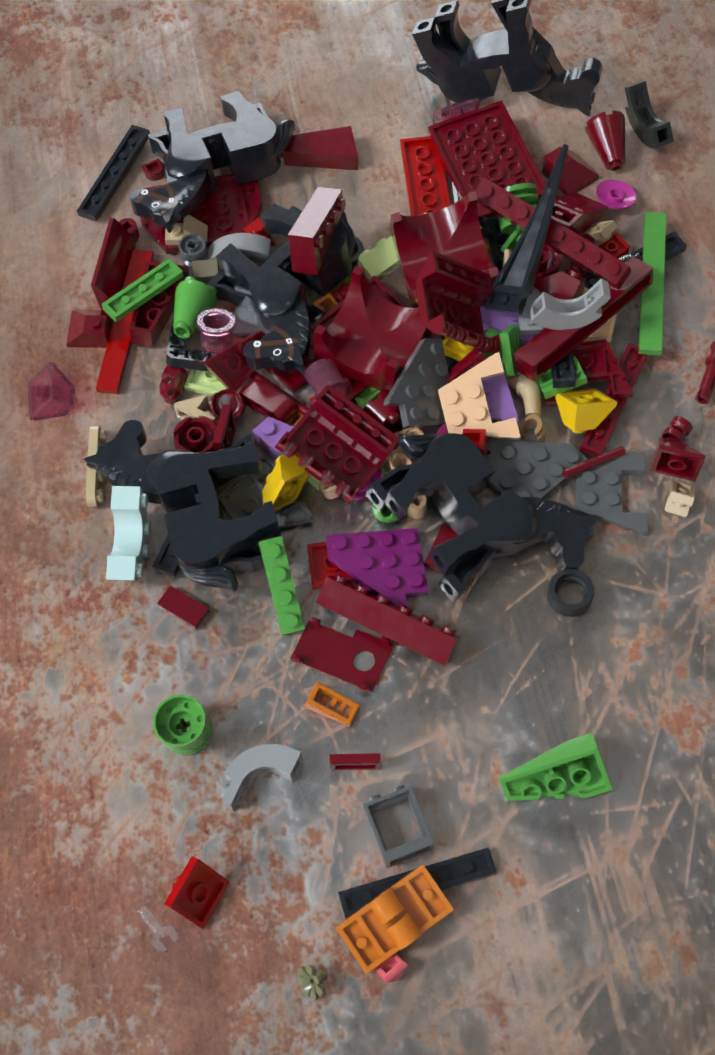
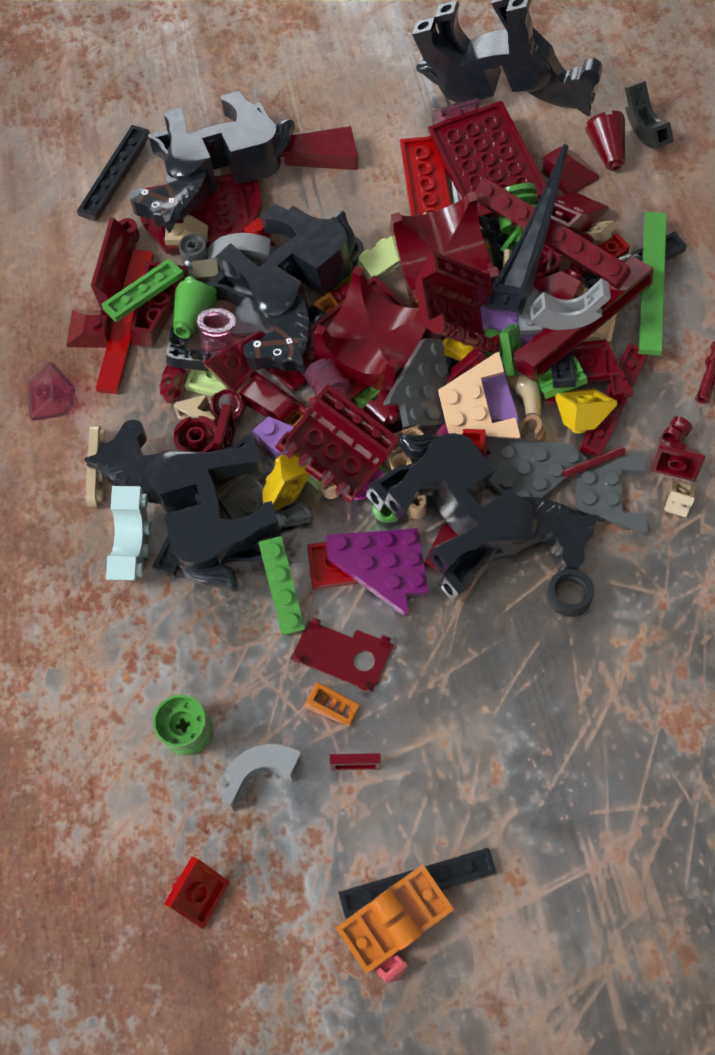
clear bar [137,906,178,953] -> none
dark red tile [141,158,165,181] -> none
dark red tile [157,585,210,630] -> none
dark red wedge [288,187,346,275] -> none
olive plant [297,965,327,1002] -> none
dark red brick [315,574,461,666] -> none
dark grey window [363,785,435,868] -> none
bright green wedge [499,733,613,801] -> none
dark pink dish [596,180,637,209] -> none

